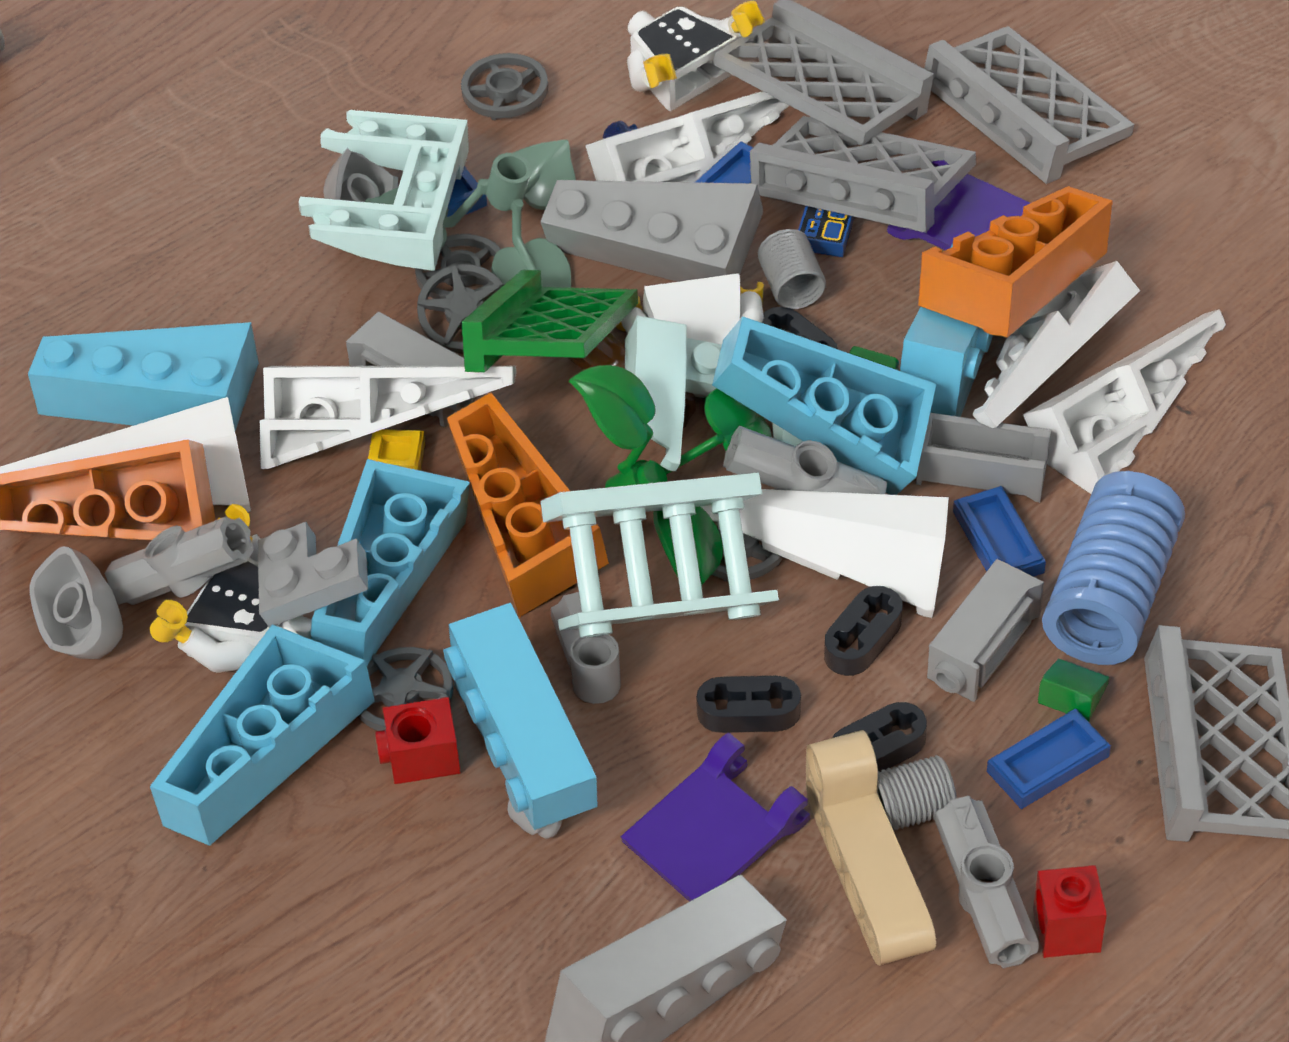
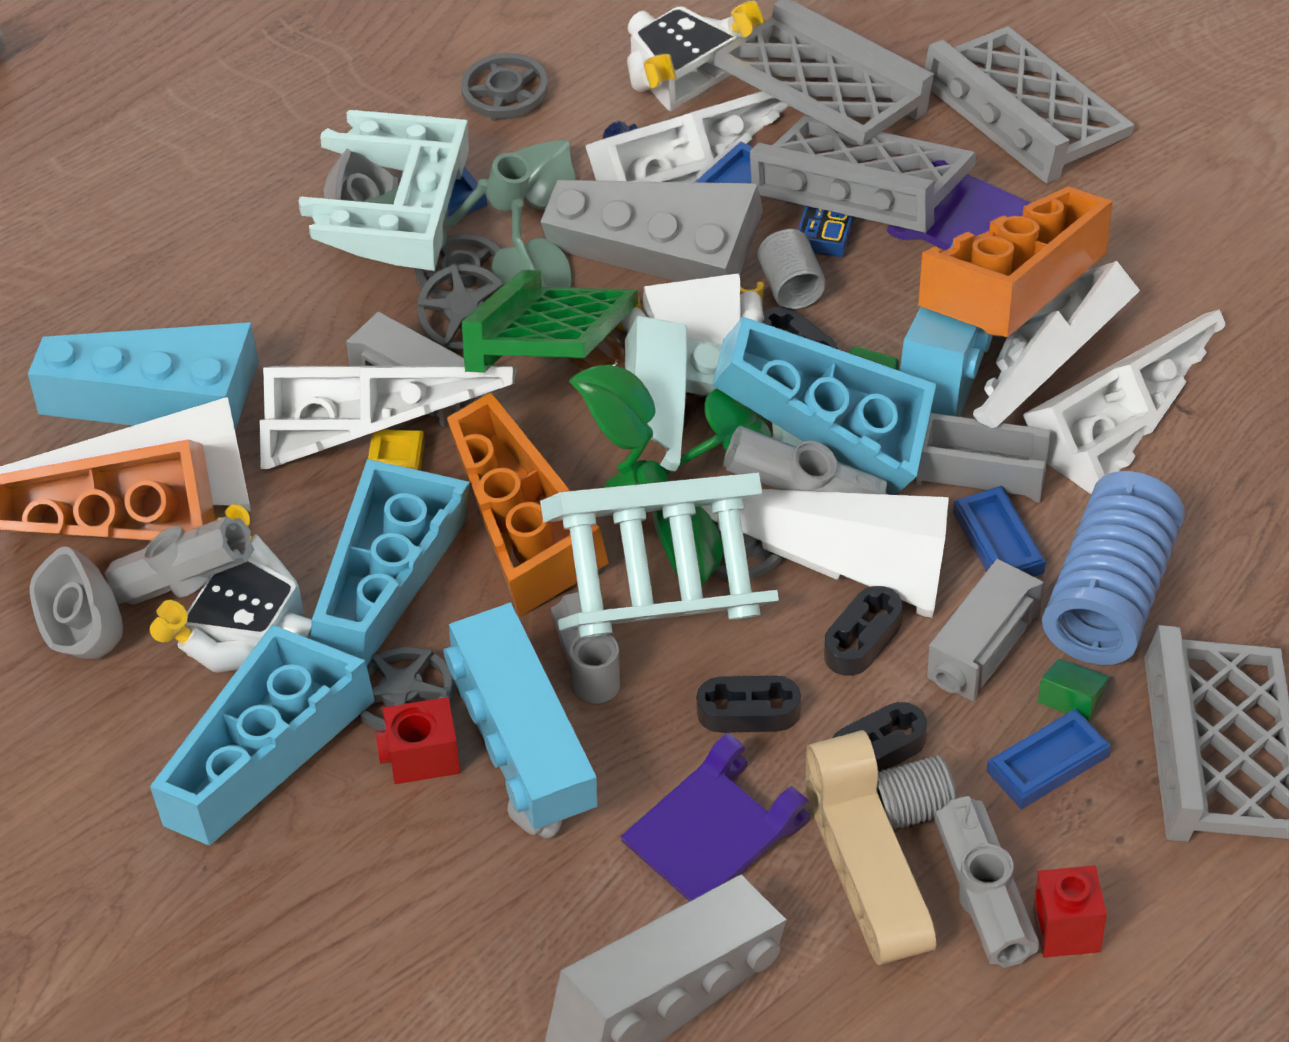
light grey plate [258,522,368,628] -> none

